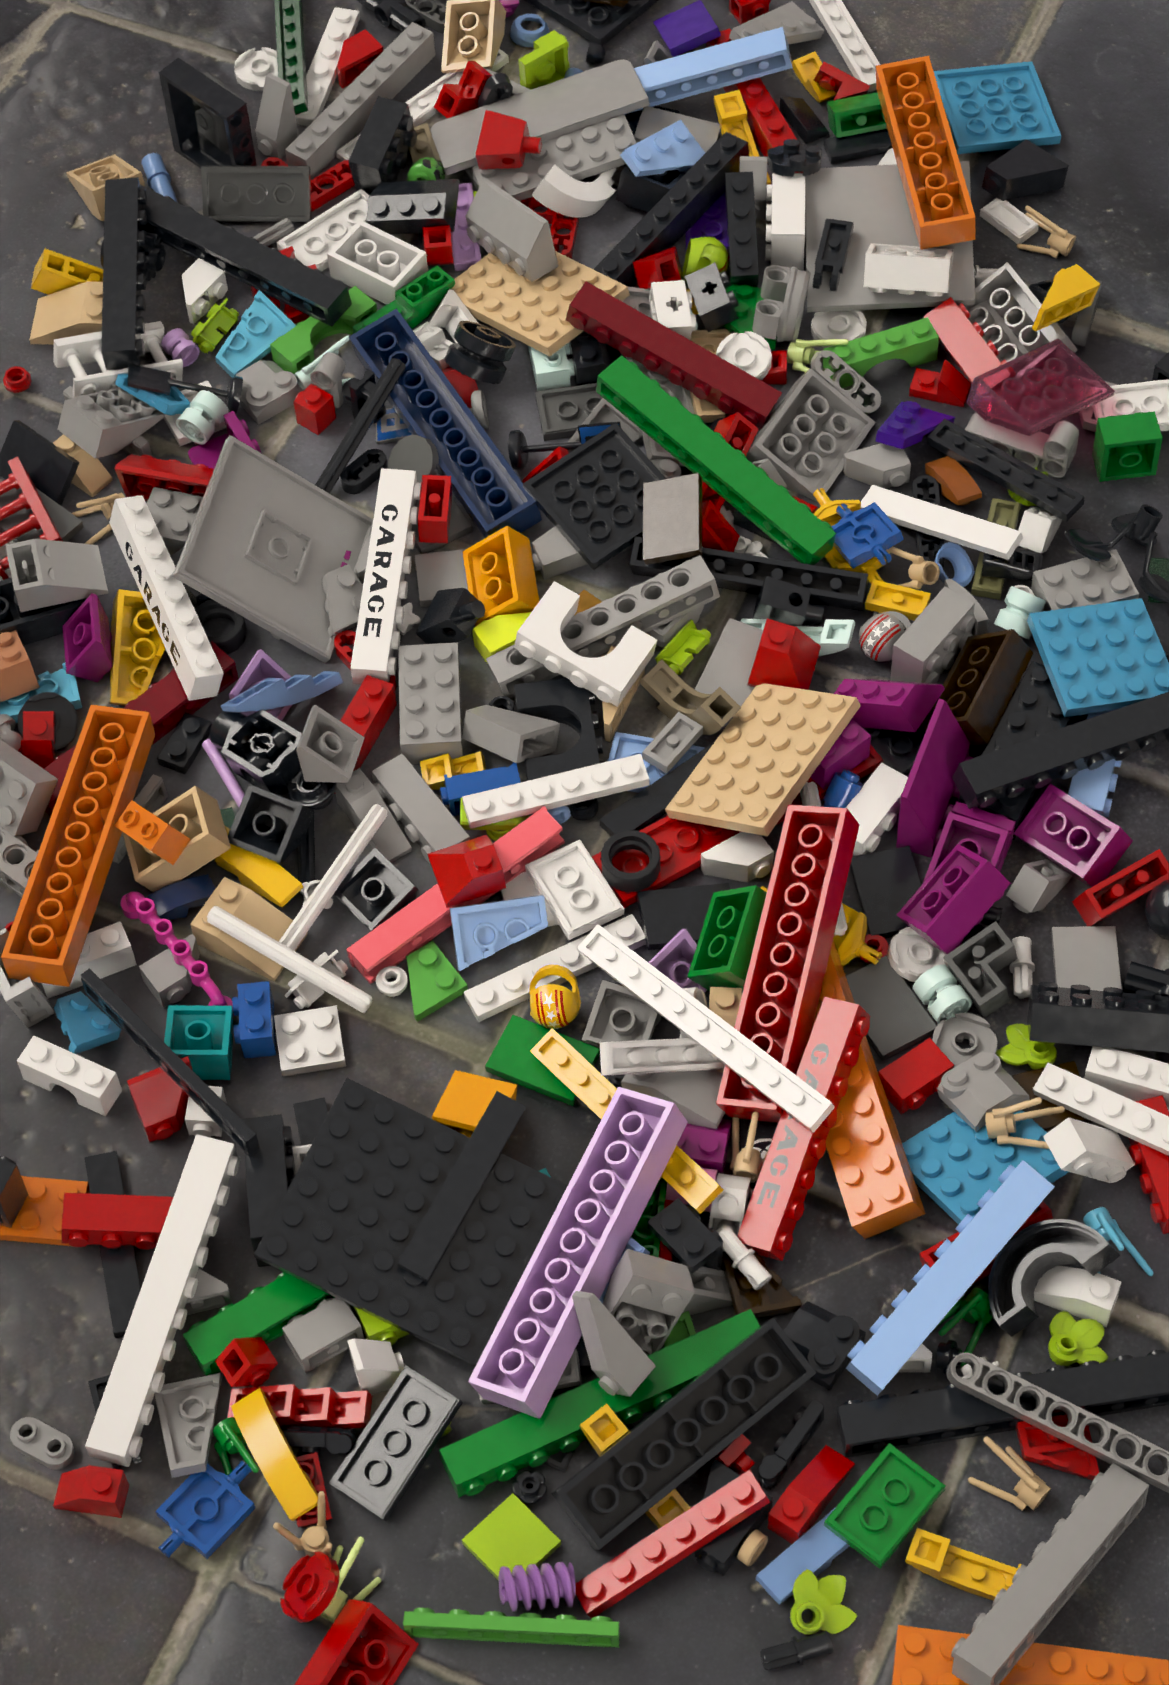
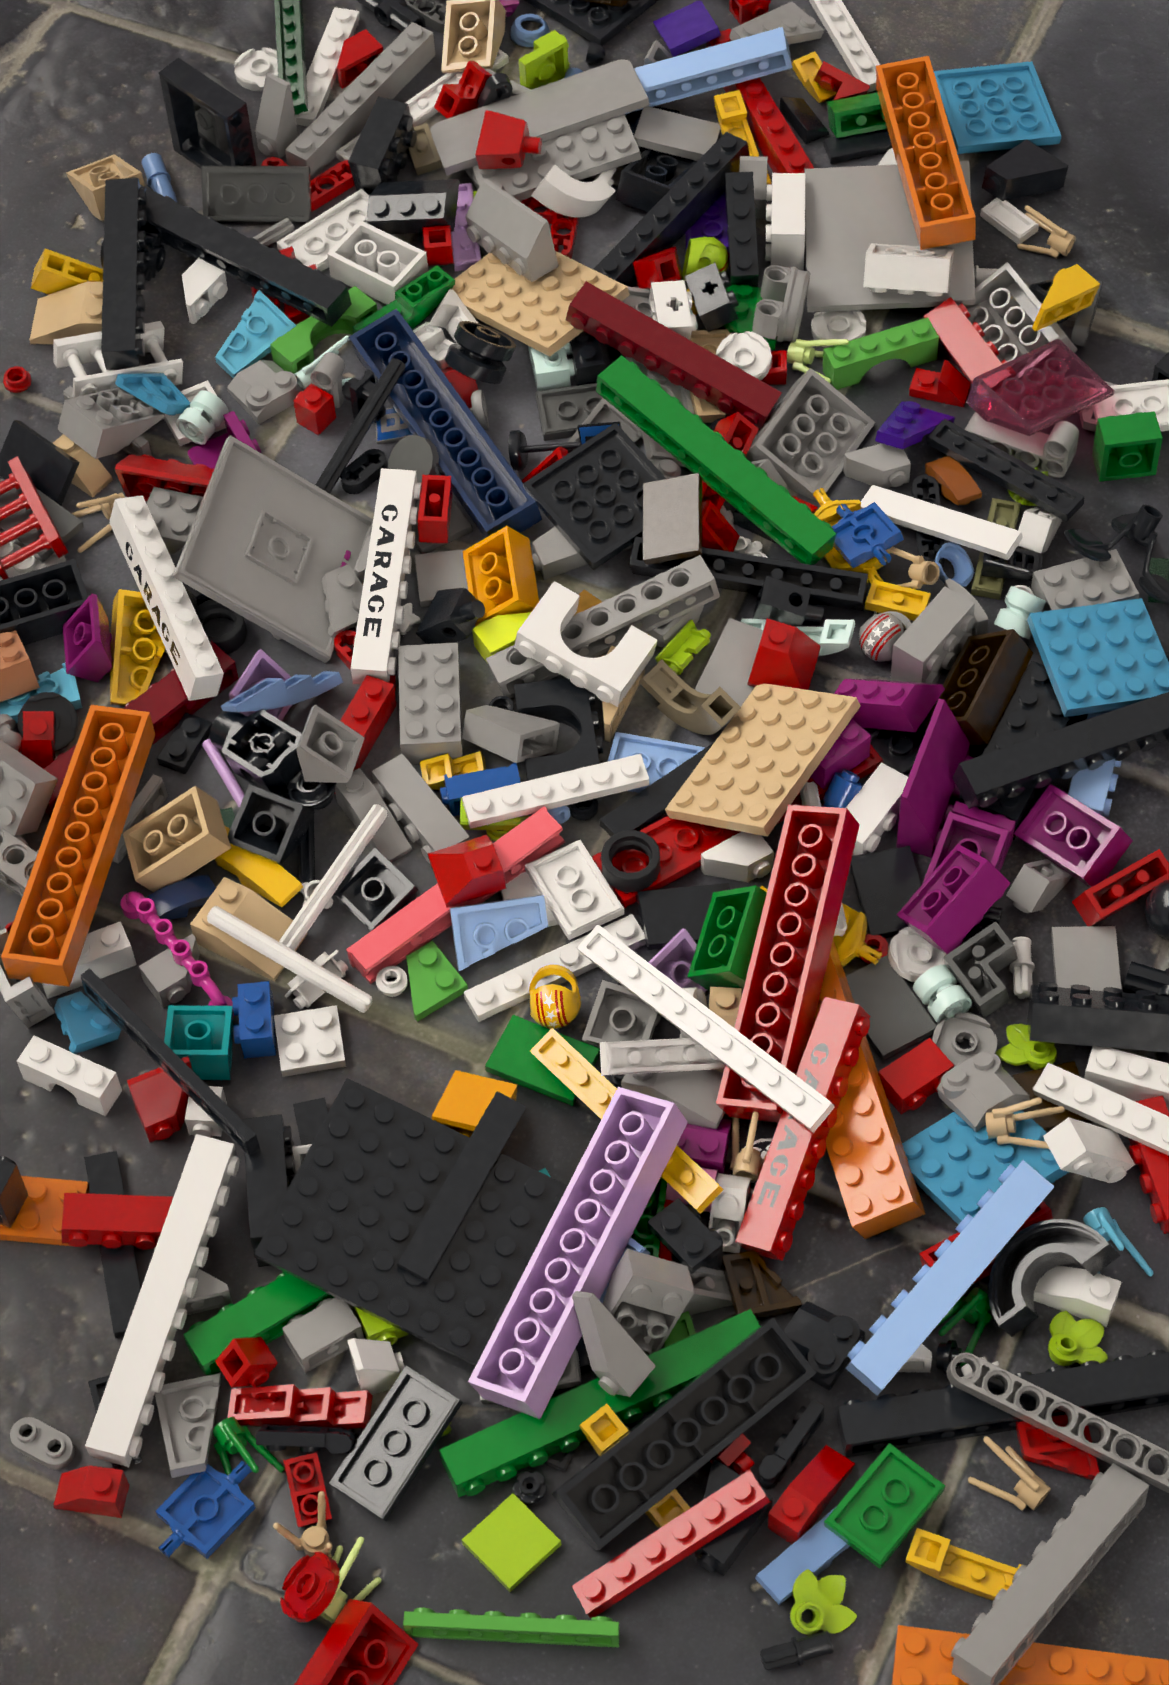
light grey slope [5,539,108,612] -> none
orange brick [114,800,191,865] -> none
black piece [127,364,243,414] -> none
lavender wheel [161,328,200,367] -> none
lime hinge [191,298,239,353] -> none
yellow slope [231,1388,318,1521] -> none
bright green head [407,157,445,181] -> none
medium lavender piece [499,1562,576,1612] -> none
light blue wing [620,120,705,177] -> none
light grey plate [642,712,703,774] -> none
white axle [719,1227,772,1290] -> none
tan tile [737,1529,768,1566] -> none
black plate [767,139,822,177] -> none
light grey beam [811,350,881,413] -> none
black hinge [813,218,854,291] -> none

